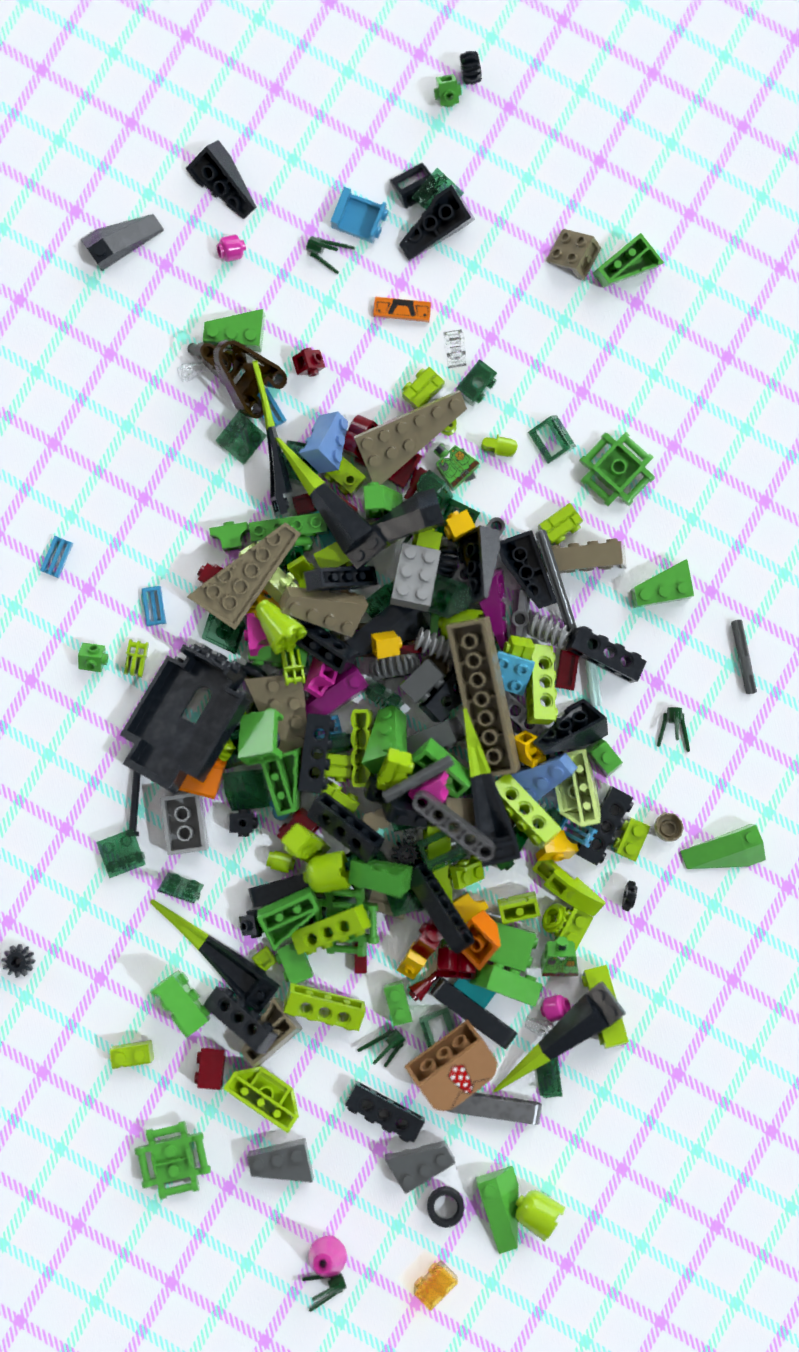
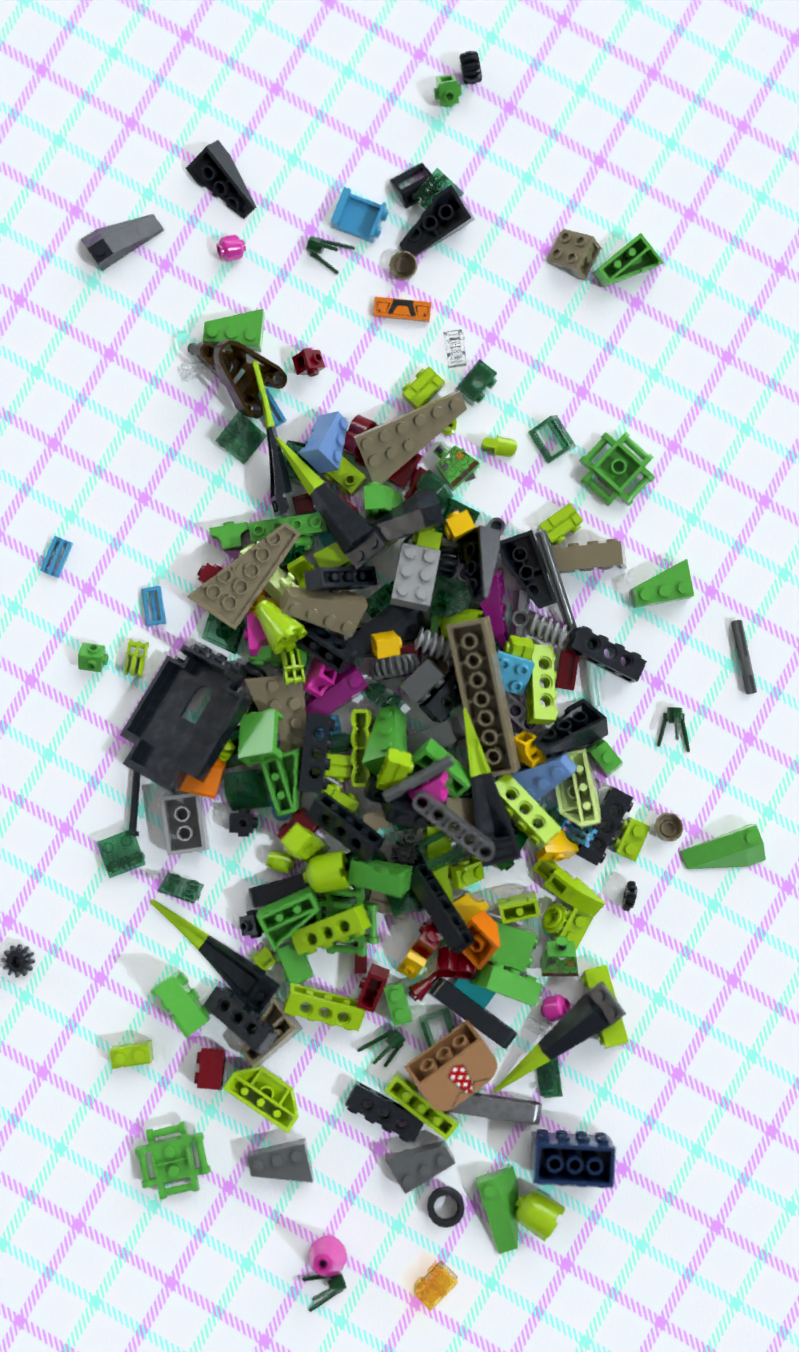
none -> dark red brick [356,963,390,1013]
none -> lime brick [384,1071,459,1141]
none -> dark tan hair [389,250,418,280]
none -> dark blue brick [530,1129,616,1188]

